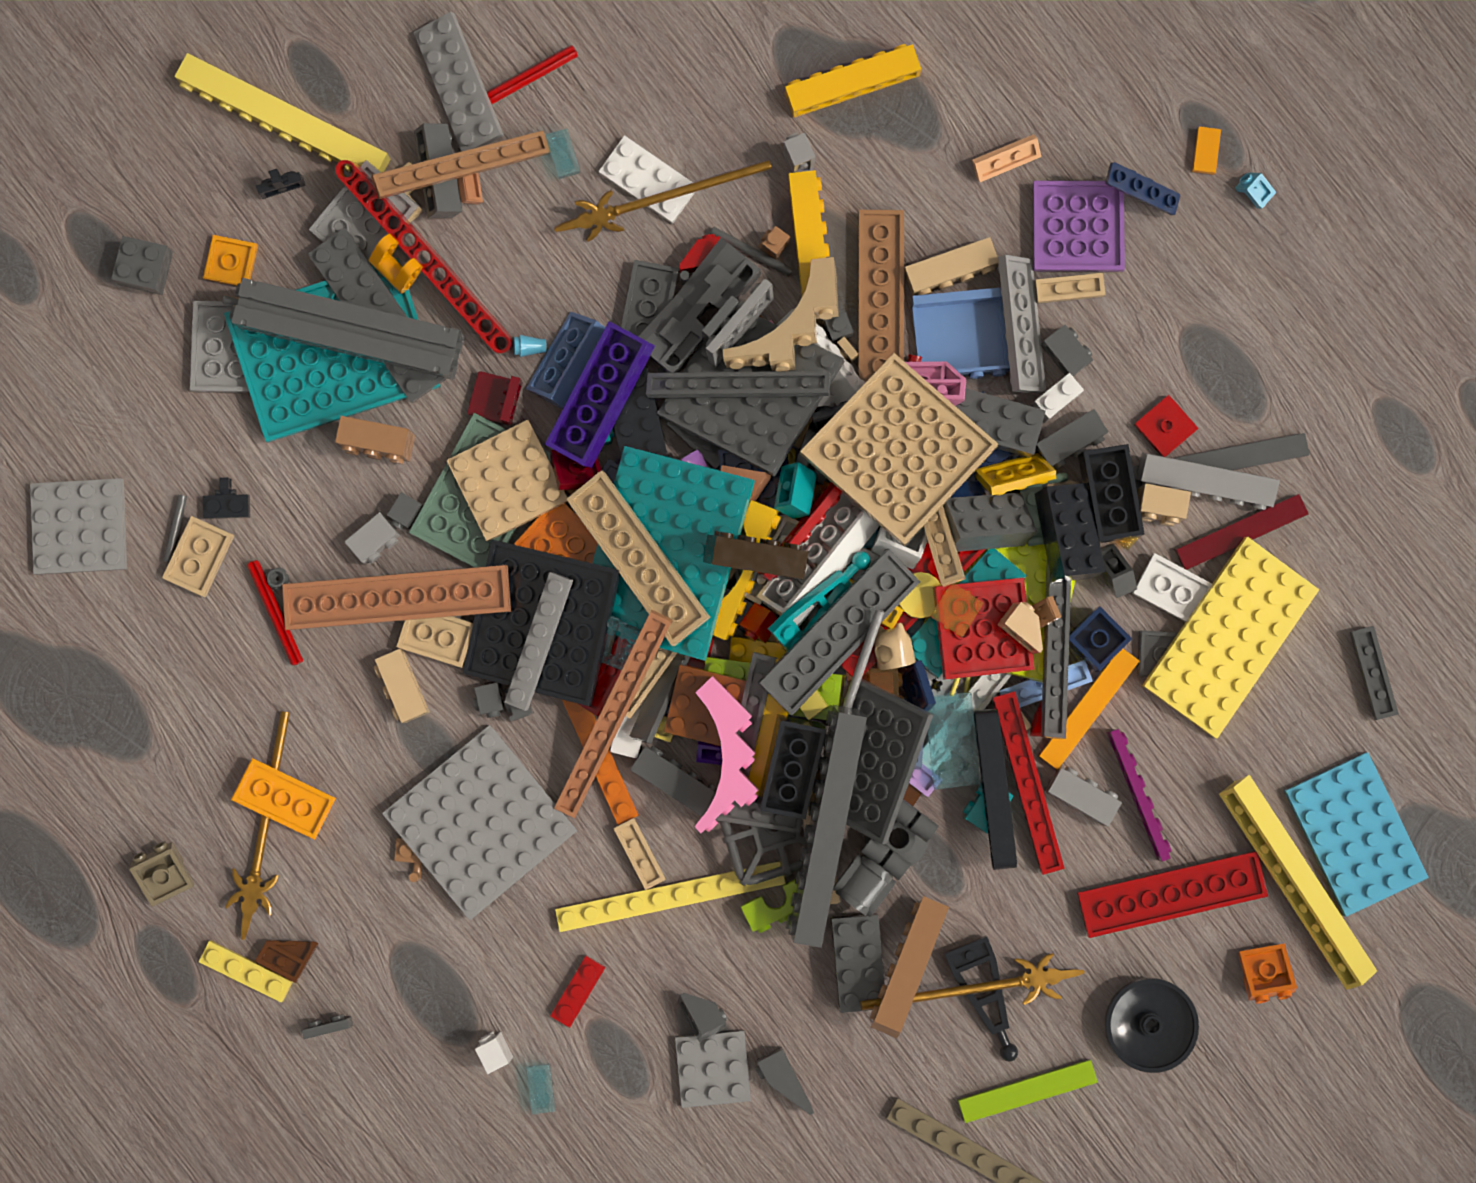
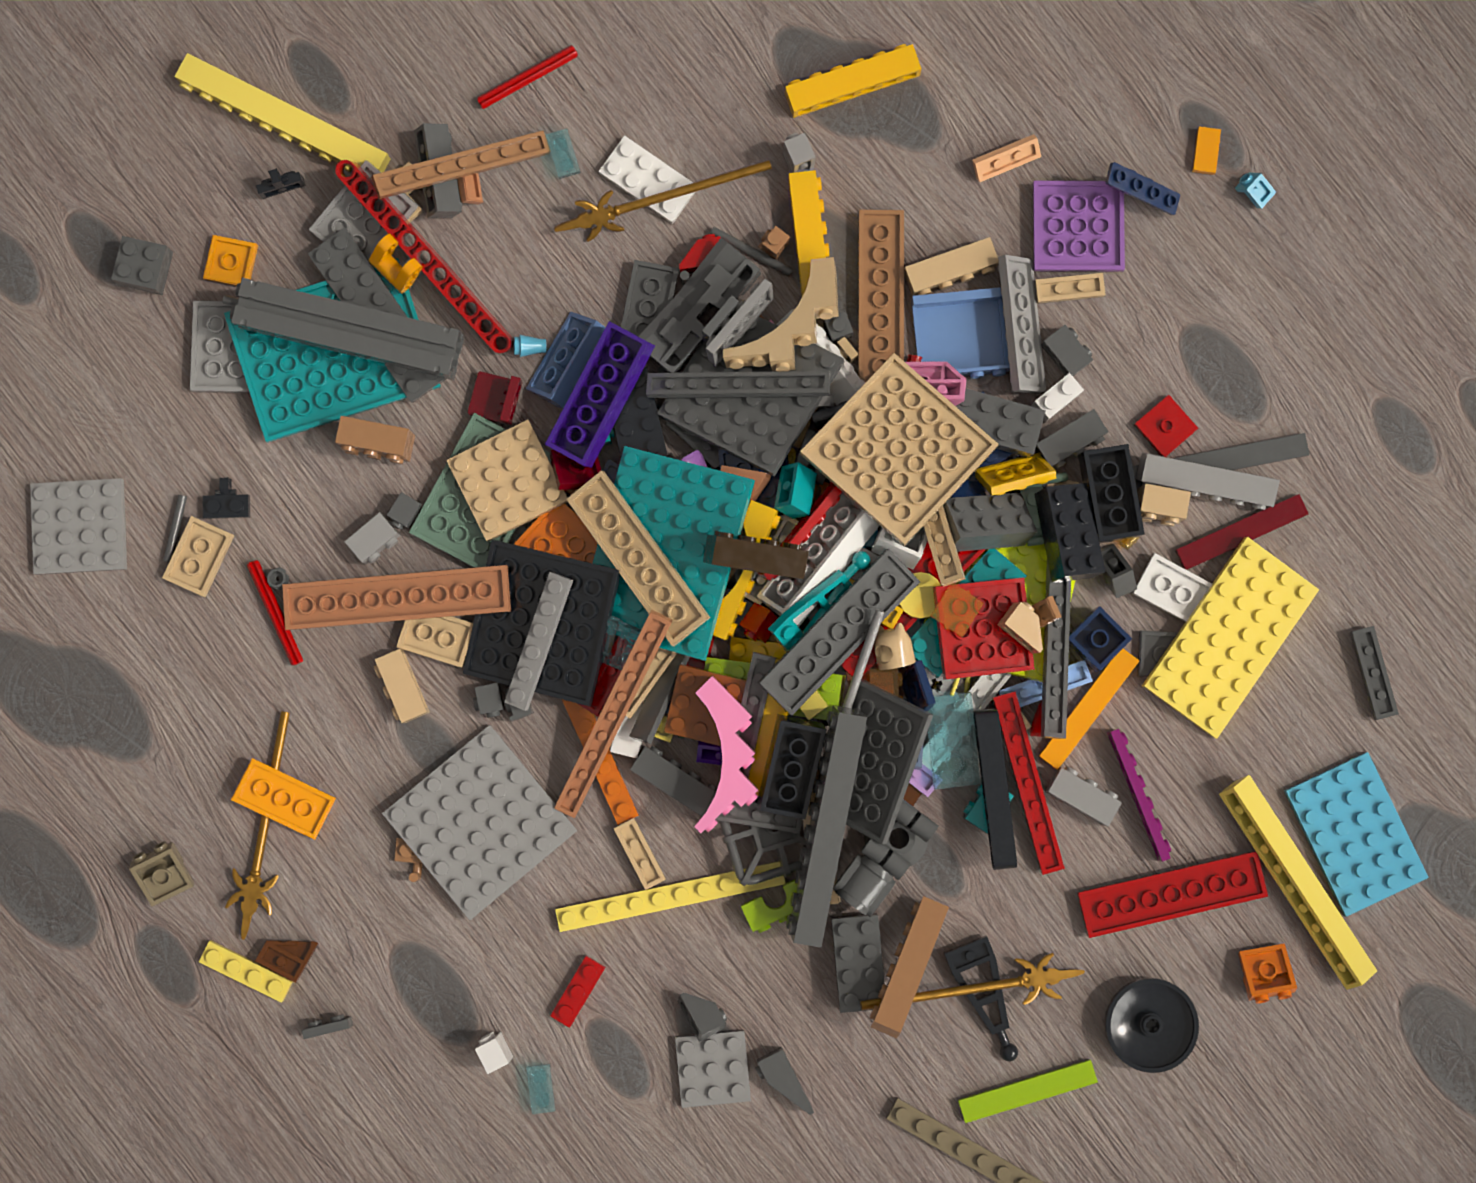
light grey plate [414,11,504,151] -> none

